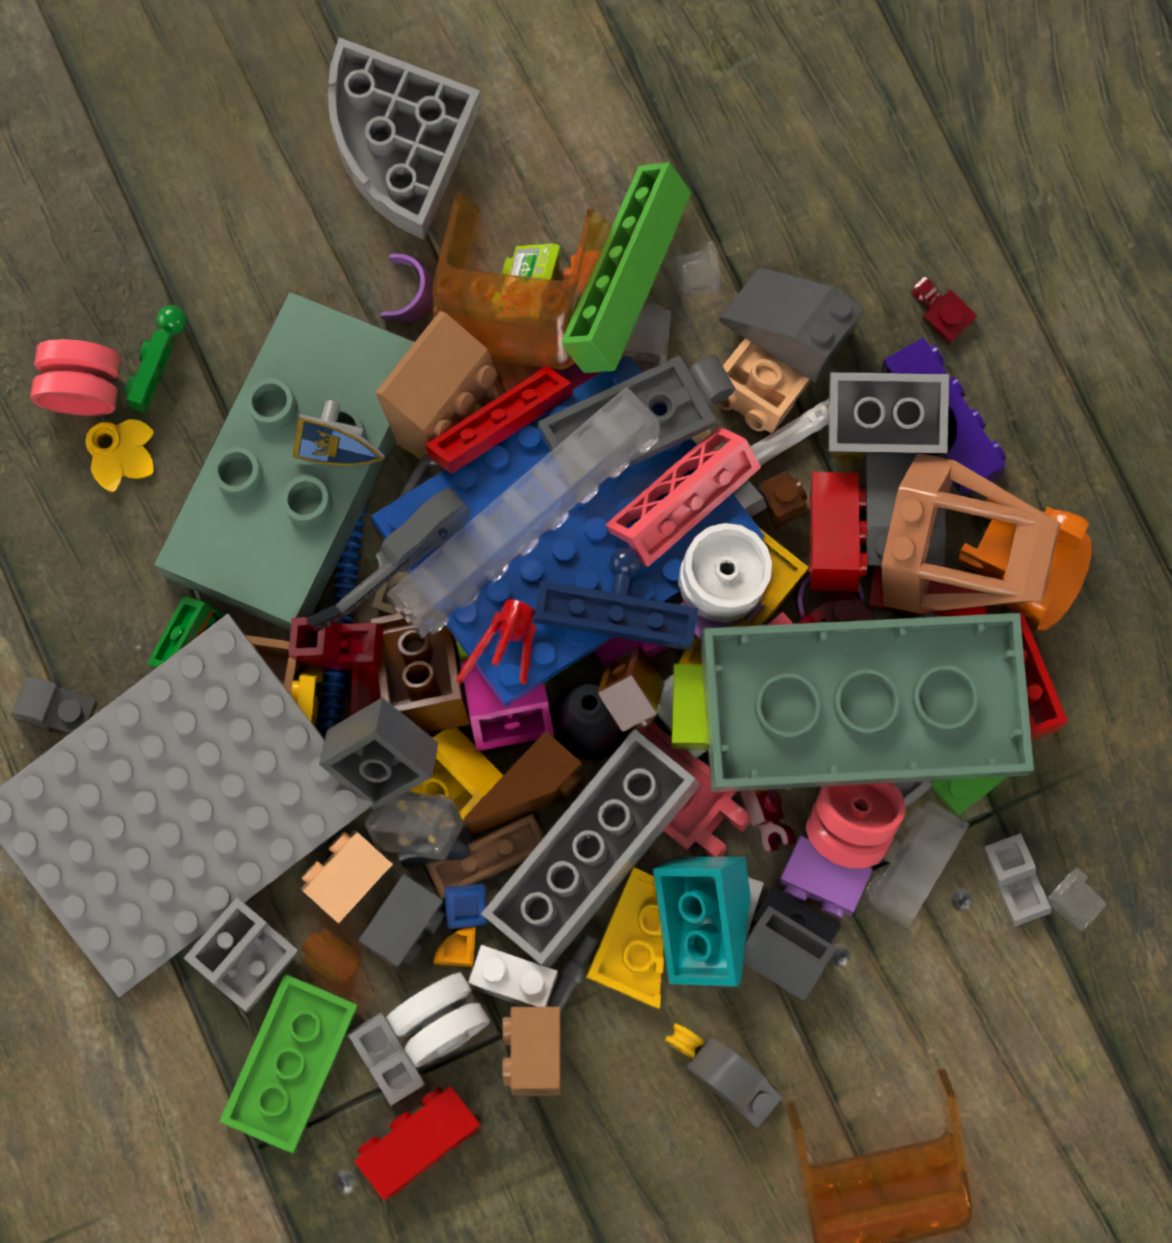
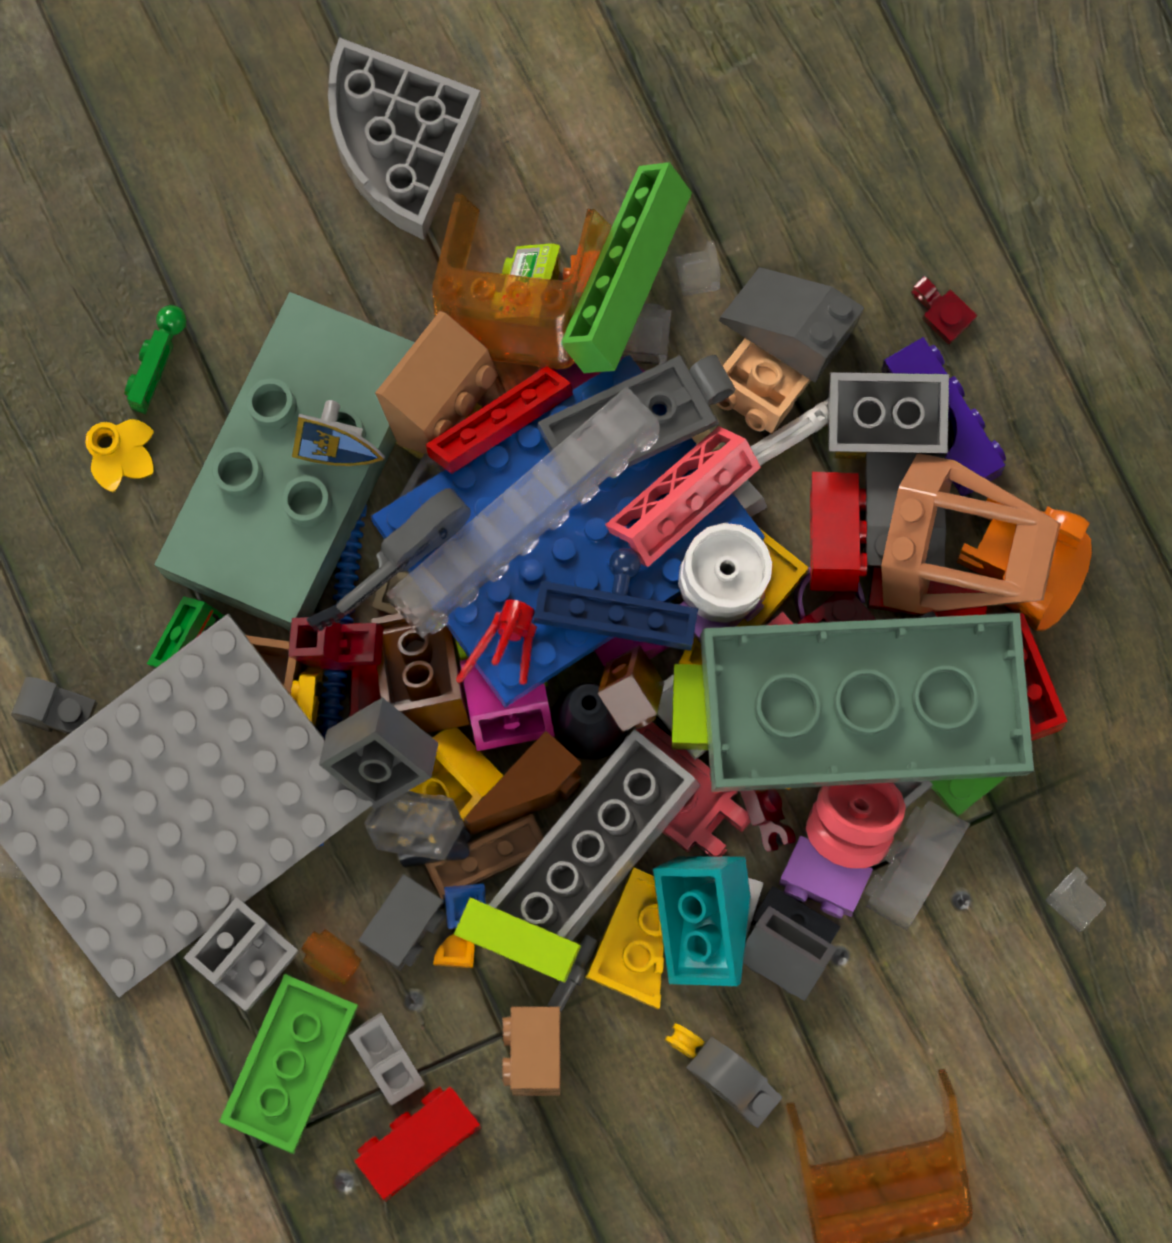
coral wheel [30,339,122,416] -> none
light nougat brick [300,830,392,924] -> none
medium lavender helmet [381,254,437,322] -> none
white wheel [386,972,491,1067] -> none
white brick [468,945,558,1007] -> none
reddish brown brick [758,471,810,529] -> none
light grey slope [984,833,1051,927] -> none
none -> lime tile [454,898,581,983]

